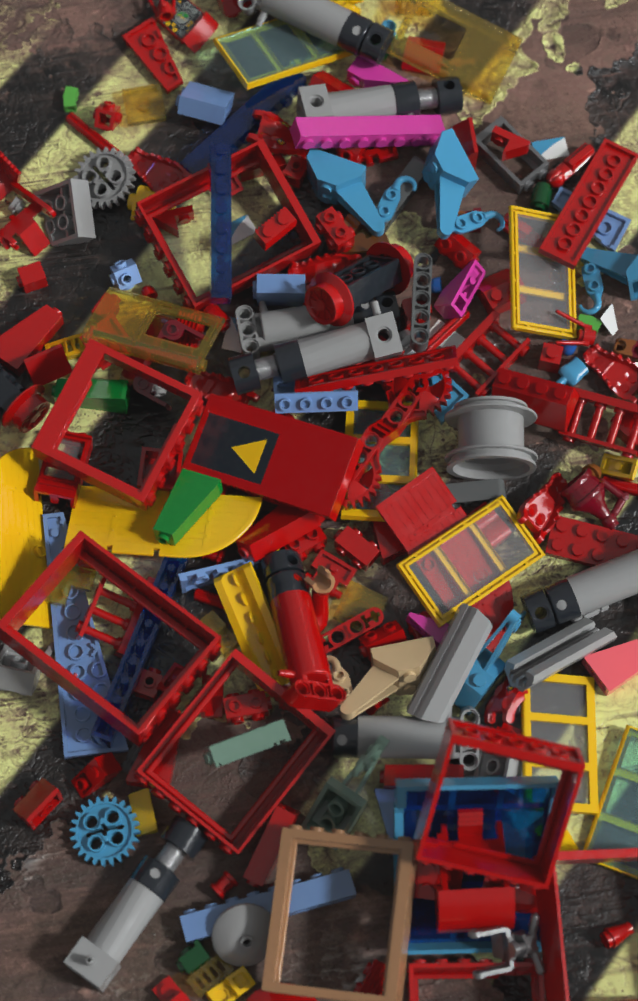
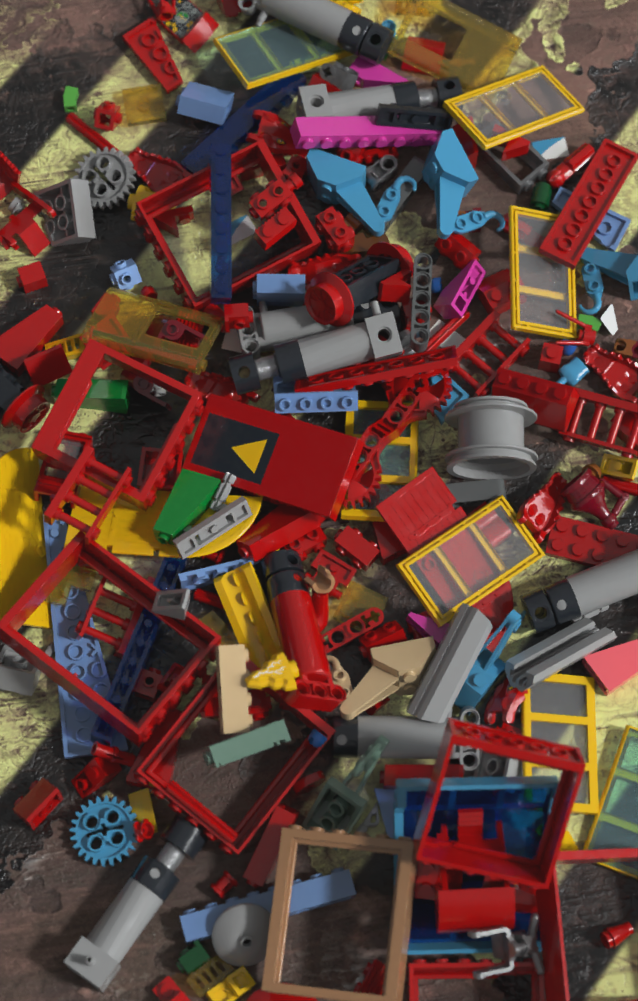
none -> red fence [44,445,133,545]
none -> red pin [91,742,135,767]
none -> red plate [133,818,154,843]
none -> light grey slope [152,588,190,620]
none -> red axle [165,780,238,843]
none -> light grey hinge [173,496,253,560]
none -> light grey axle [209,472,236,512]
none -> tan brick [215,644,253,734]
none -> red brick [224,303,254,333]
none -> yellow rock [245,652,299,691]
none -> red brick [248,172,304,221]
none -> red piece [292,771,326,795]
none -> blue hinge [308,729,328,747]
none -> flat silver piece [319,61,359,91]
none -> light grey hand [356,802,379,833]
none -> flat silver piece [366,155,397,192]
none -> black hinge [374,103,454,131]
none -> red slope [377,268,412,303]
none -> clear door [443,65,585,150]

